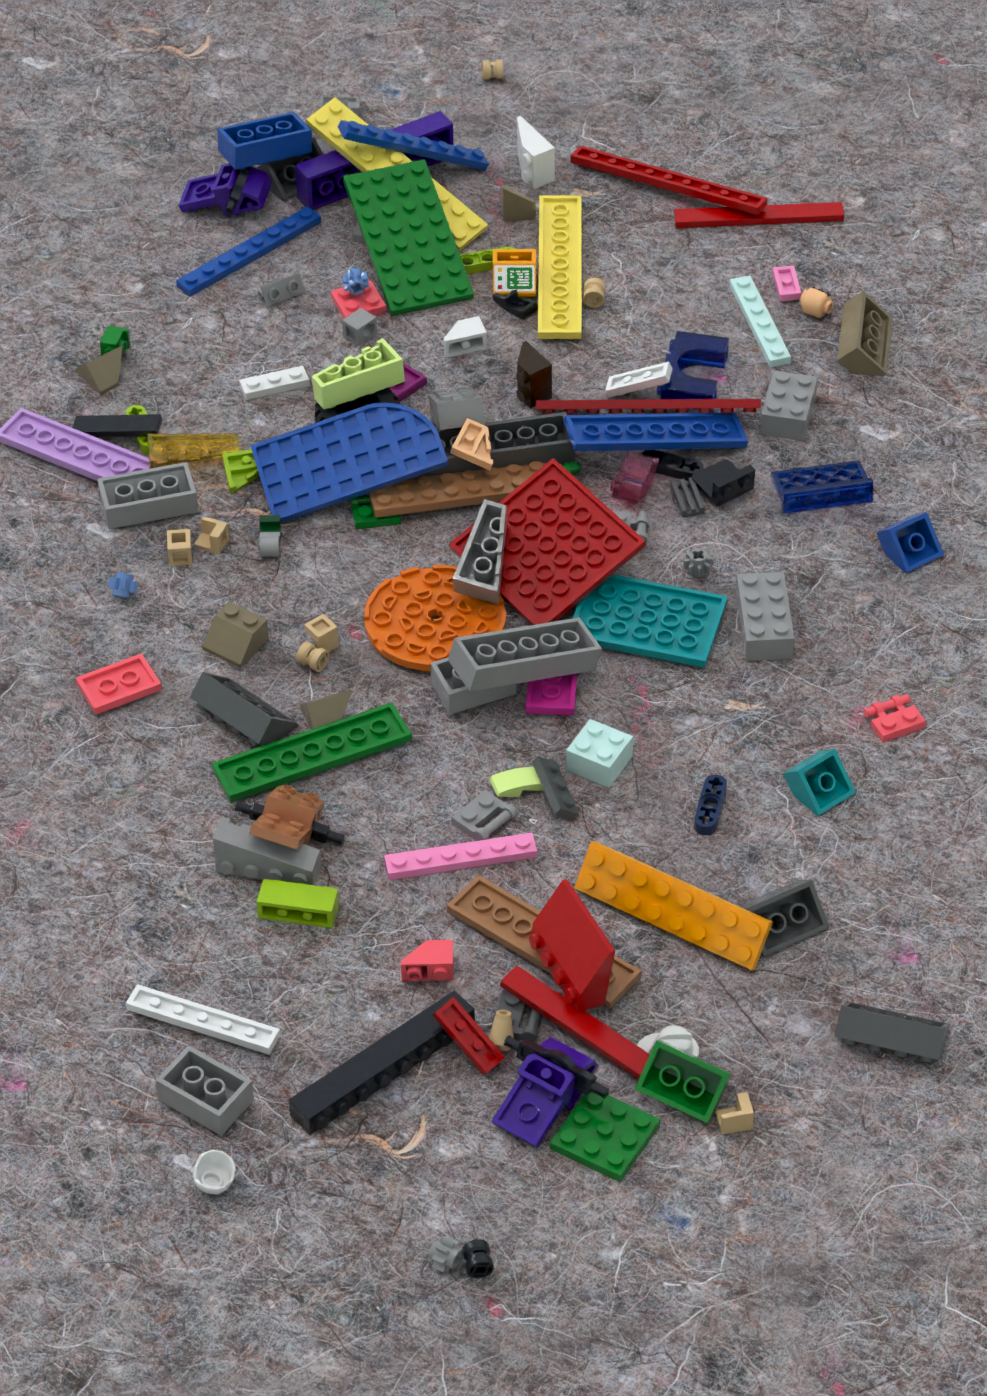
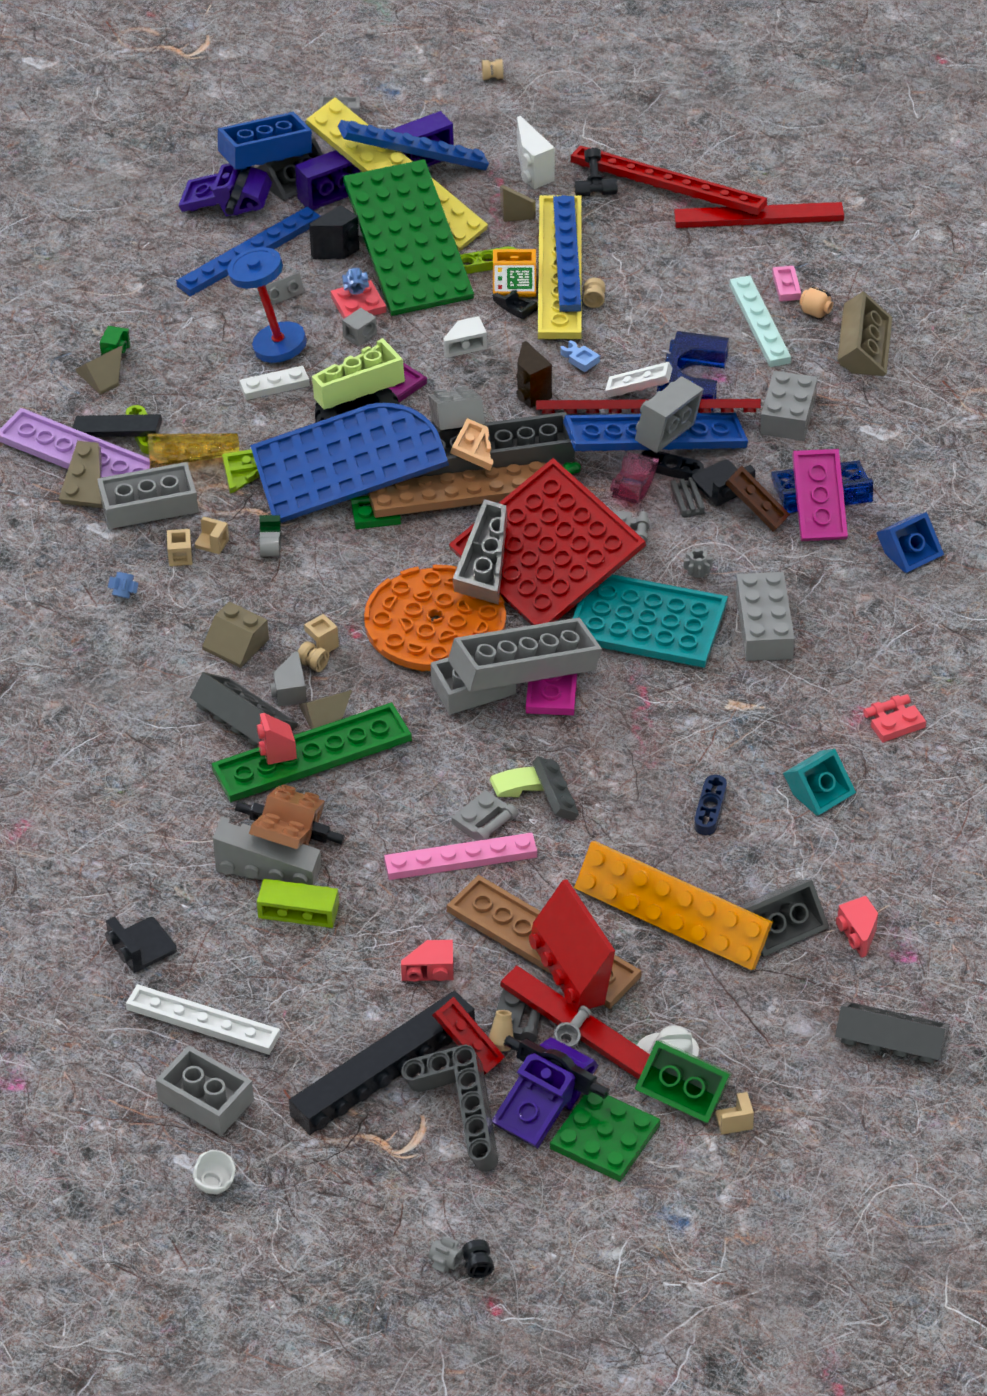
coral plate [76,653,162,715] -> none
light aqua brick [566,719,633,788] -> none
none -> dark tan wing [59,440,103,508]
none -> black bracket [105,916,177,973]
none -> blue piece [227,247,307,363]
none -> coral slope [257,713,297,765]
none -> light grey slope [270,652,307,707]
none -> black slope [309,205,360,259]
none -> dark grey beam [401,1045,498,1172]
none -> blue plate [553,195,581,312]
none -> light grey bar [554,1006,591,1048]
none -> light blue plate [560,340,600,372]
none -> black bar [574,148,618,197]
none -> light grey brick [635,376,704,453]
none -> reddish brown plate [725,466,790,532]
none -> dark pink plate [792,449,848,541]
none -> coral slope [836,896,878,958]

